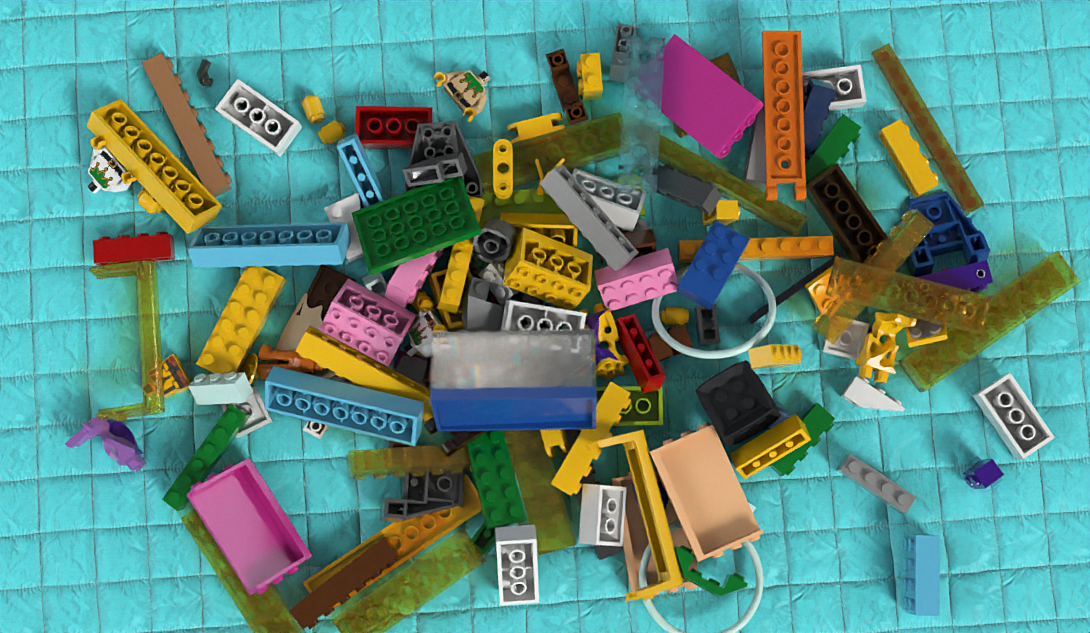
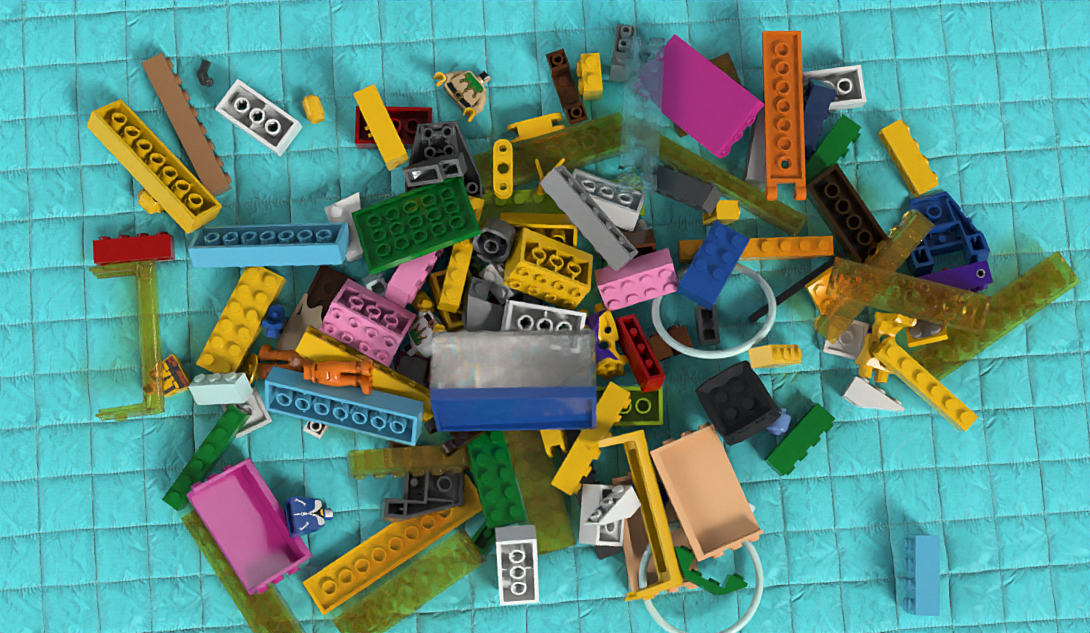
medium lavender hips [65,413,147,471] -> none
torso [88,135,136,194] -> none
reddish brown brick [289,536,399,629] -> none
yellow brick [317,120,346,145] -> none
medium azure brick [336,133,388,207] -> none
yellow brick [660,307,689,326] -> none
yellow brick [730,413,811,479] -> none
light grey brick [836,454,916,513] -> none
clear orange plate [871,43,985,215] -> none
dark purple brick [963,459,1004,489] -> none
white brick [972,373,1055,460] -> none
none -> blue hips [262,305,289,338]
none -> blue torso [284,497,333,538]
none -> orange piece [304,358,373,395]
none -> yellow brick [353,84,410,171]
none -> white slope [584,485,641,526]
none -> yellow brick [872,338,978,431]

